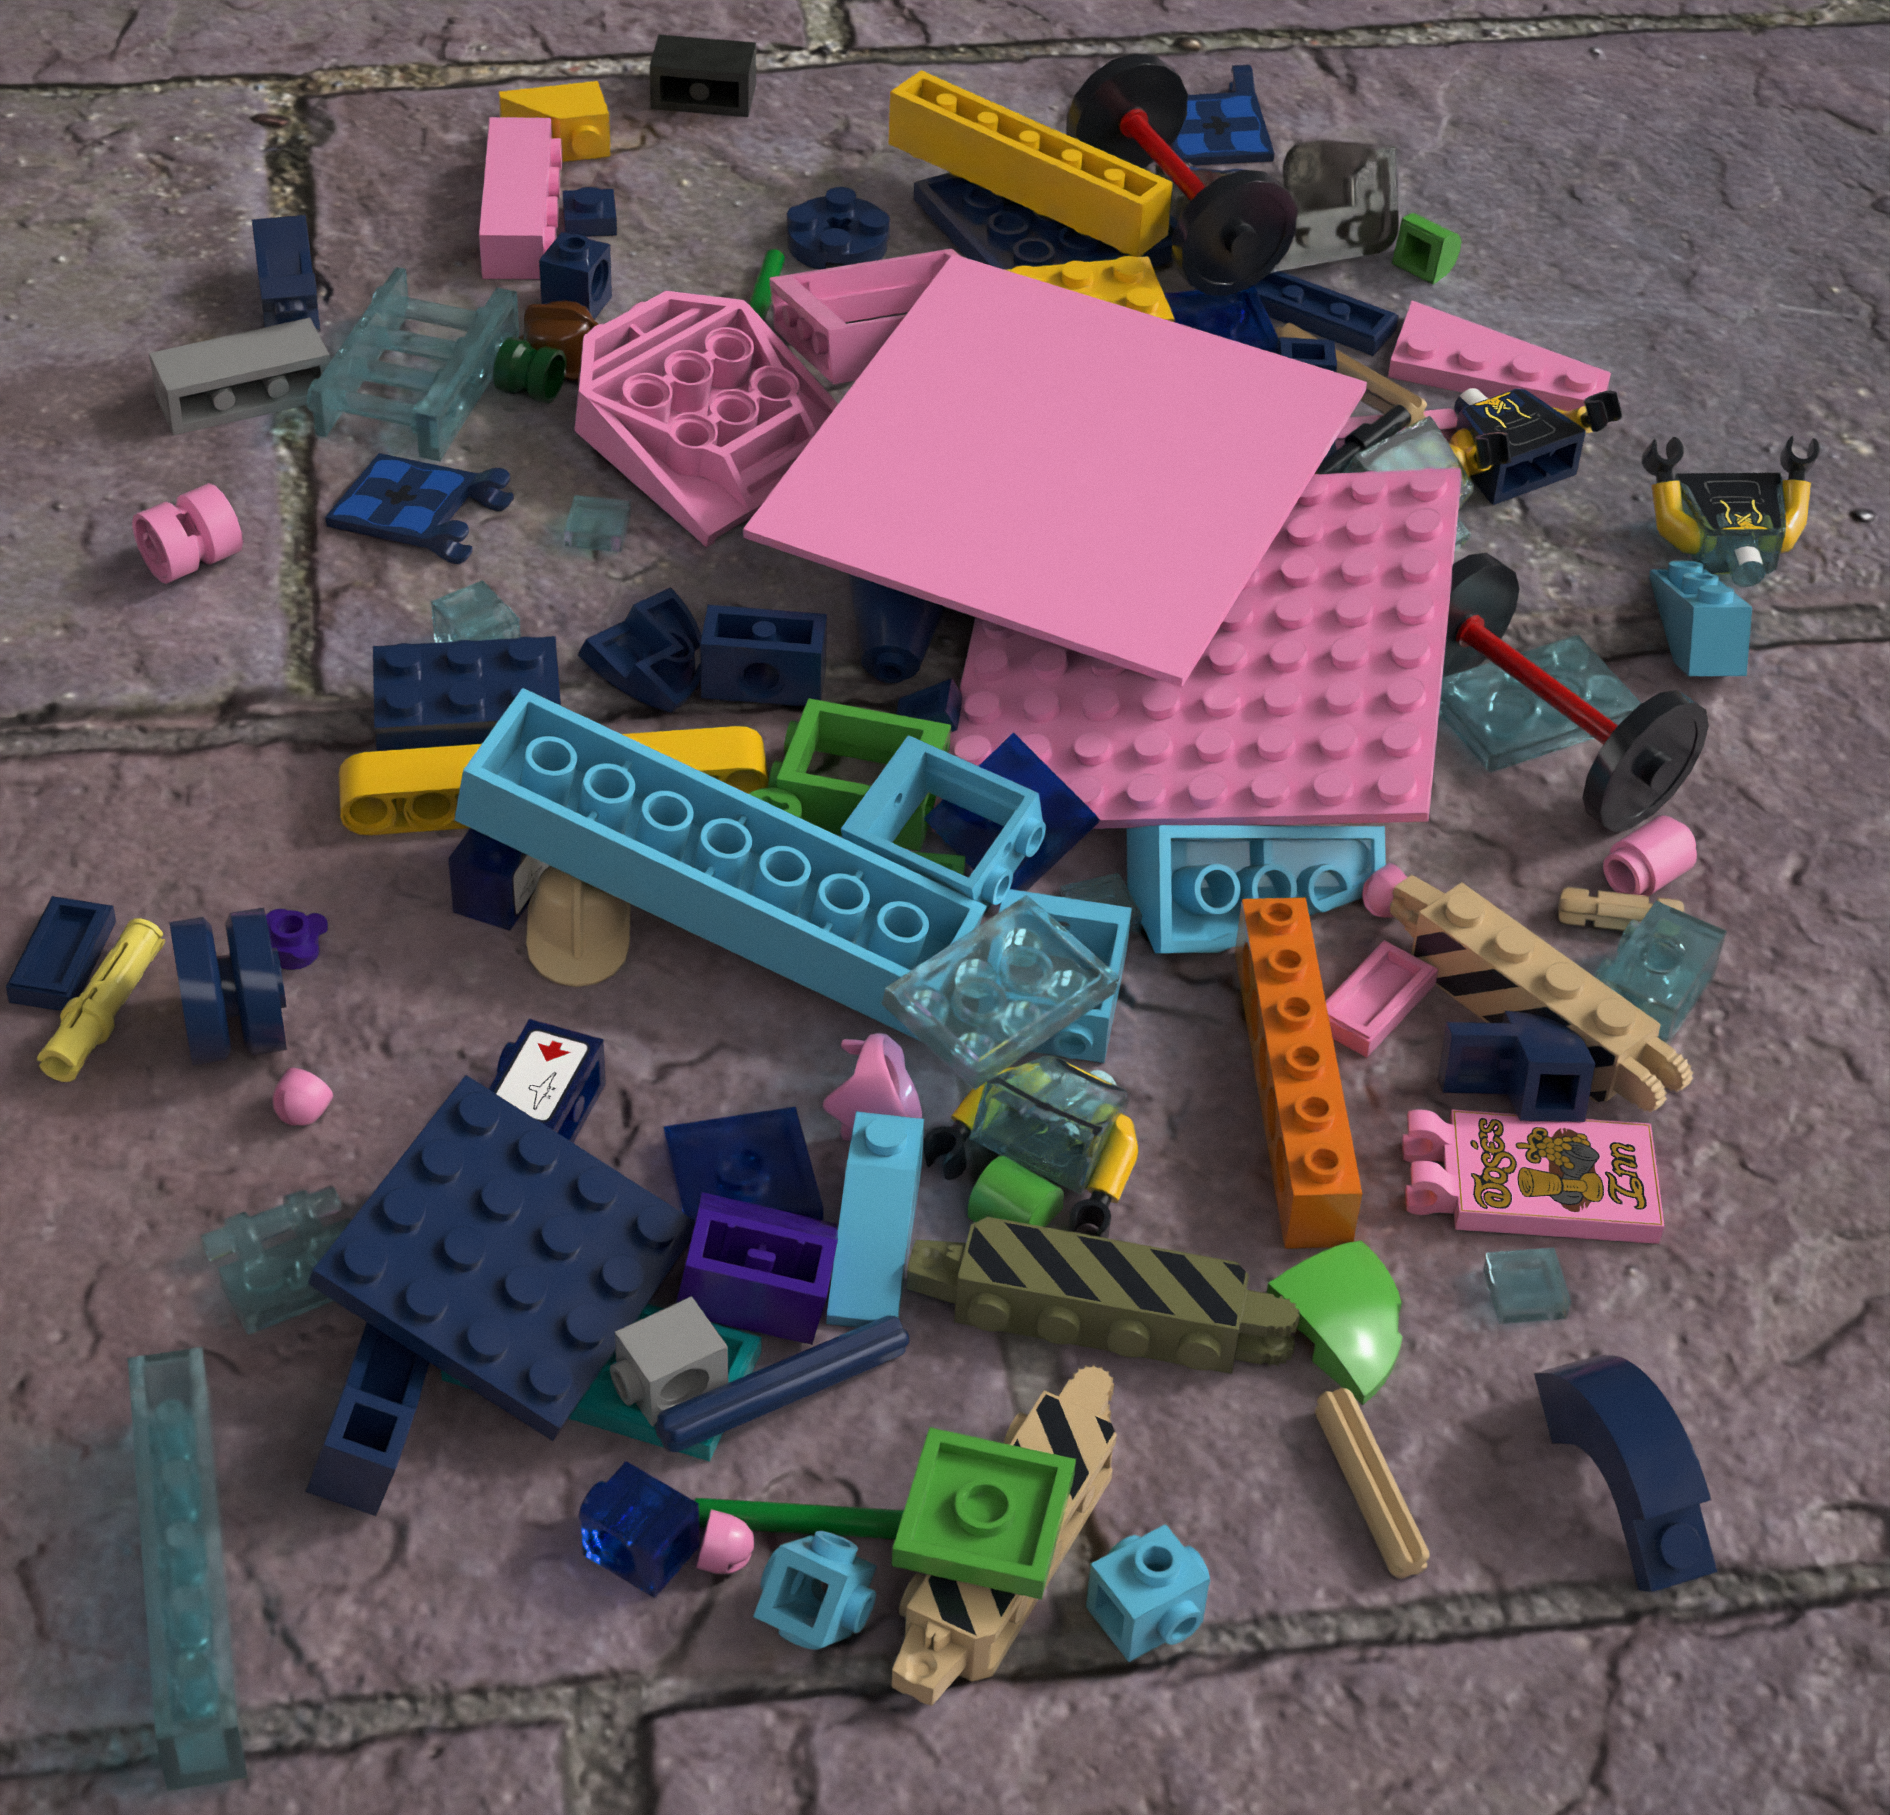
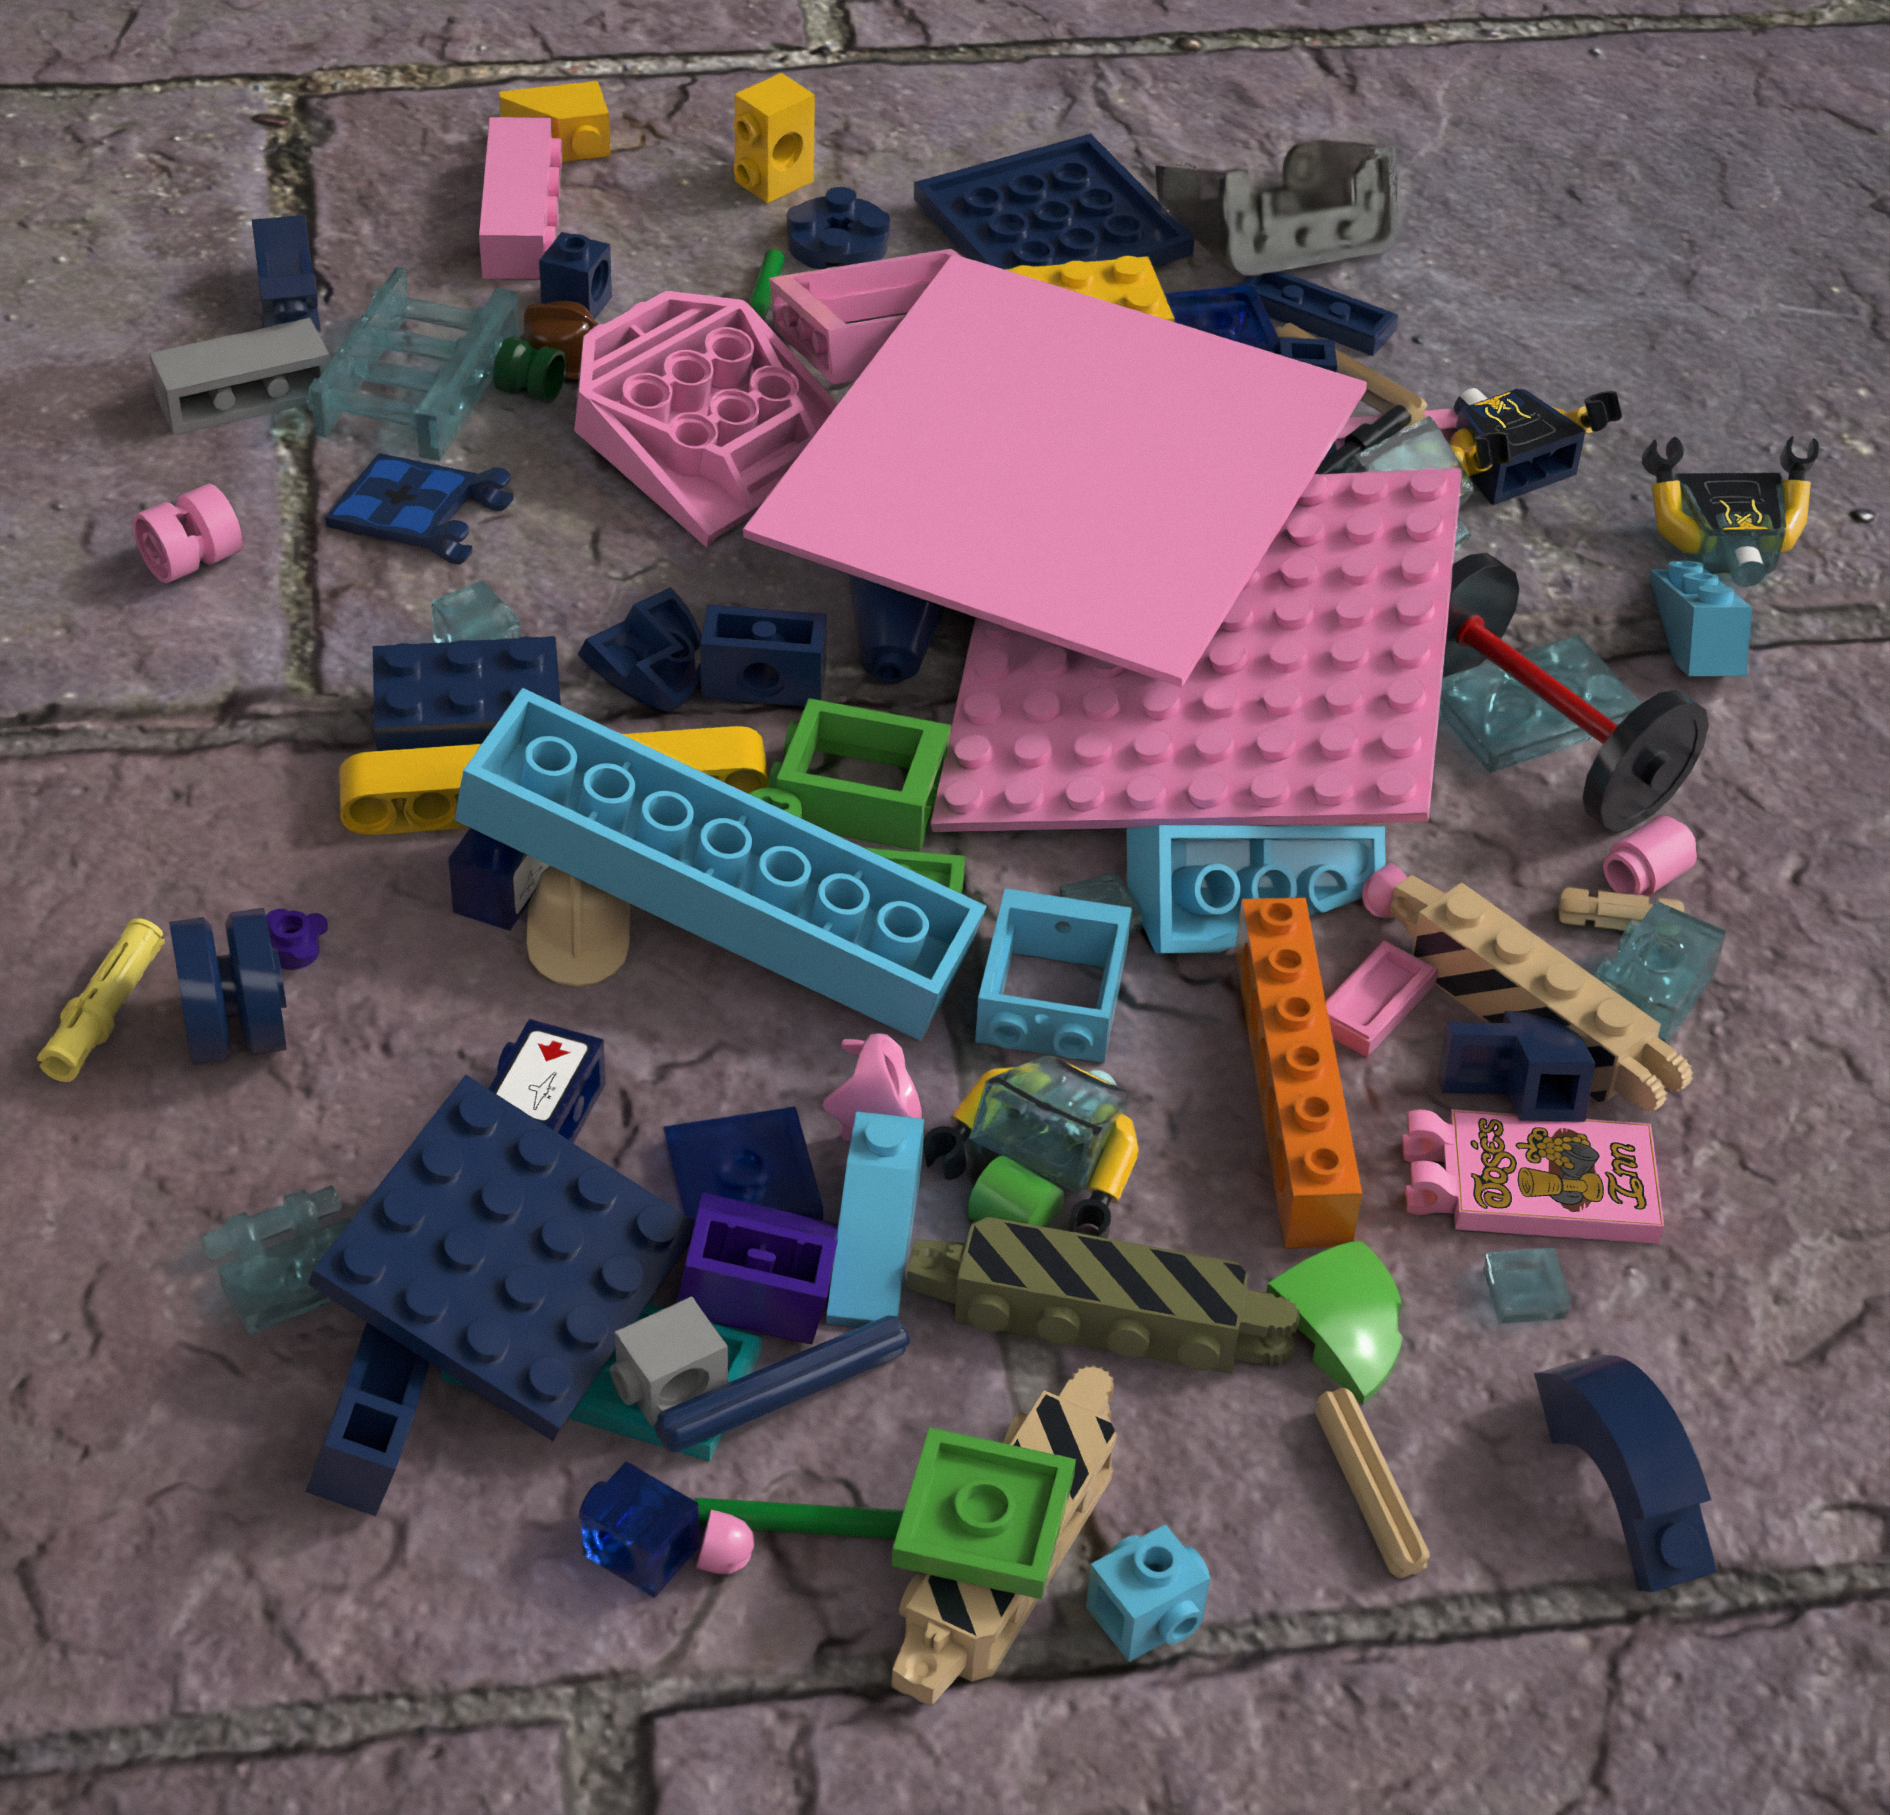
dark blue tile [6,896,116,1011] -> none
clear light blue brick [128,1347,248,1791] -> none
bright pink hinge [272,1068,333,1126] -> none
dark blue plate [562,187,617,237] -> none
clear light blue tile [564,495,631,552] -> none
pearl dark grey brick [650,34,756,117] -> none
medium azure brick [753,1531,877,1650] -> none
medium azure window [841,735,1046,916] -> none
clear light blue plate [882,895,1120,1090] -> none
yellow brick [888,70,1173,257] -> none
dark blue plate [896,678,962,732] -> none
clear blue tile [923,732,1100,892] -> none
black piece [1066,53,1298,296] -> none
dark blue flag [1170,64,1275,166] -> none
bright pink wing [1388,301,1611,412] -> none
bright green brick [1392,213,1461,284] -> none
none -> yellow brick [733,73,815,204]

